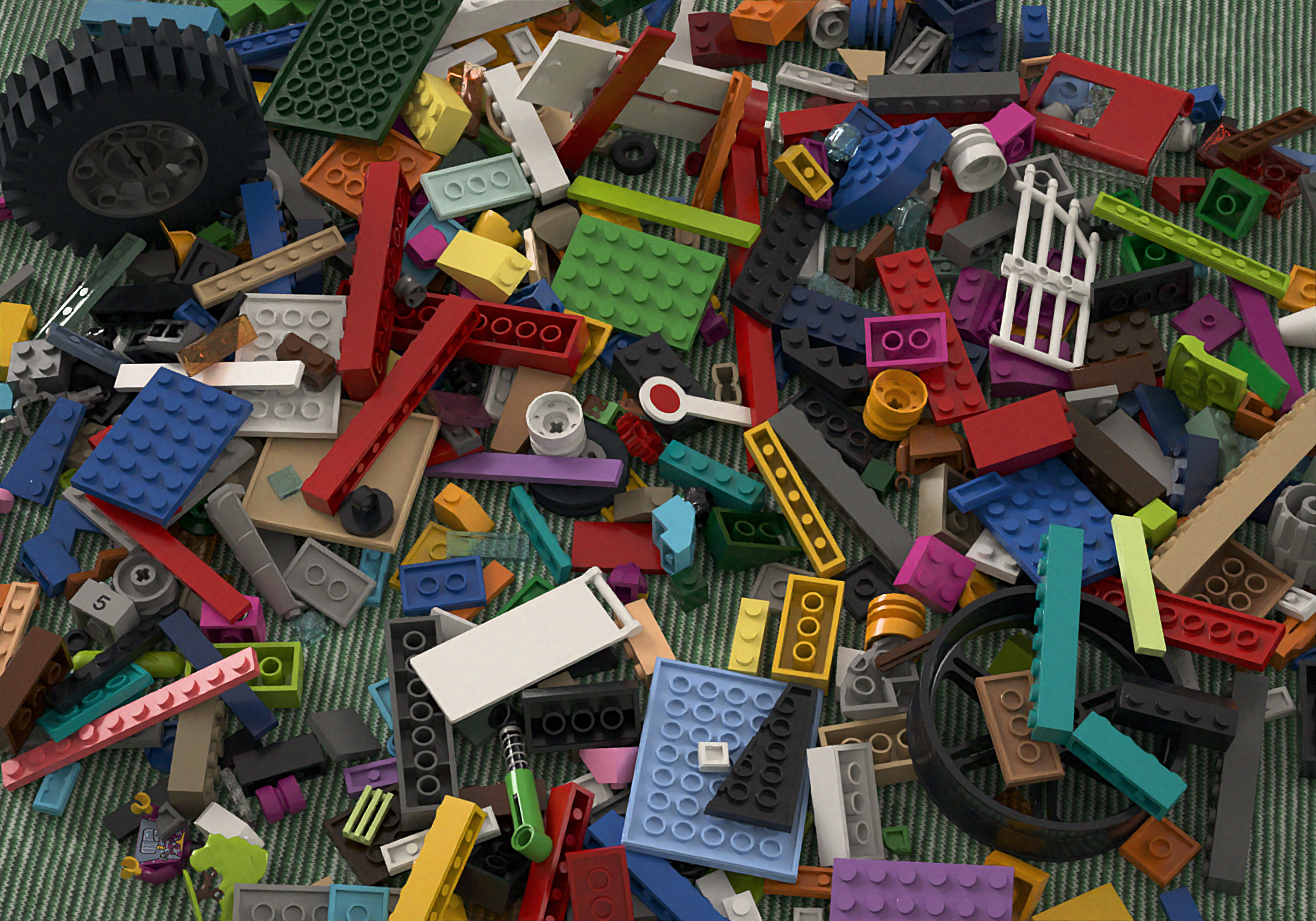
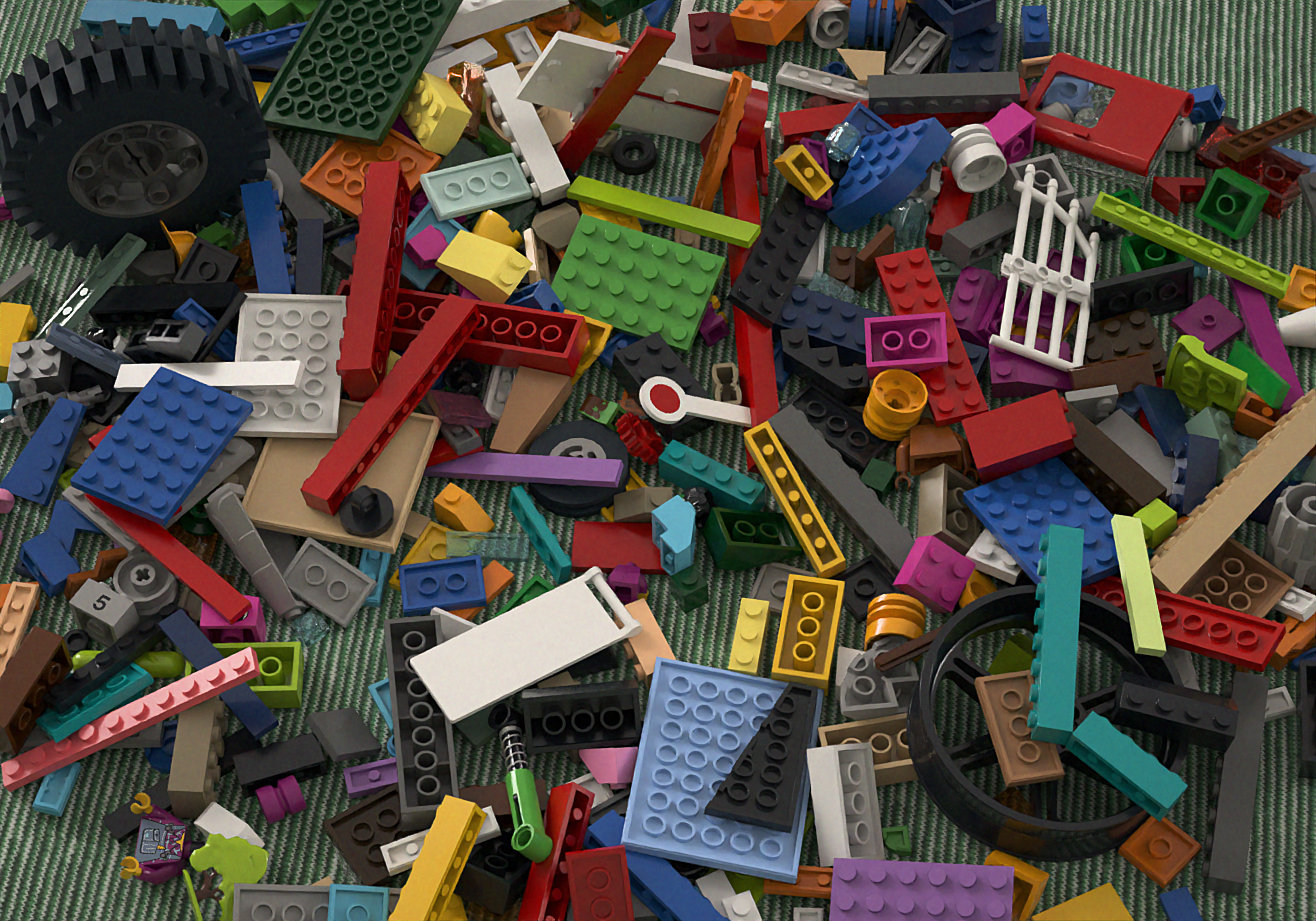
dark grey tile [156,801,186,843] -> none
clear orange tile [176,314,258,377] -> none
tan tile [192,226,347,310] -> none
clear tile [219,767,255,827] -> none
clear light blue tile [267,465,303,501] -> none
reddish brown brick [276,332,337,392] -> none
yellowish green tile [343,785,394,846] -> none
dark grey wheel [393,275,427,308] -> none
white wheel [526,391,587,457] -> none
dark red tile [685,152,706,178] -> none
white tile [697,742,730,772] -> none
blue tile [948,471,1010,513] -> none
none -> tan tile [401,510,431,542]

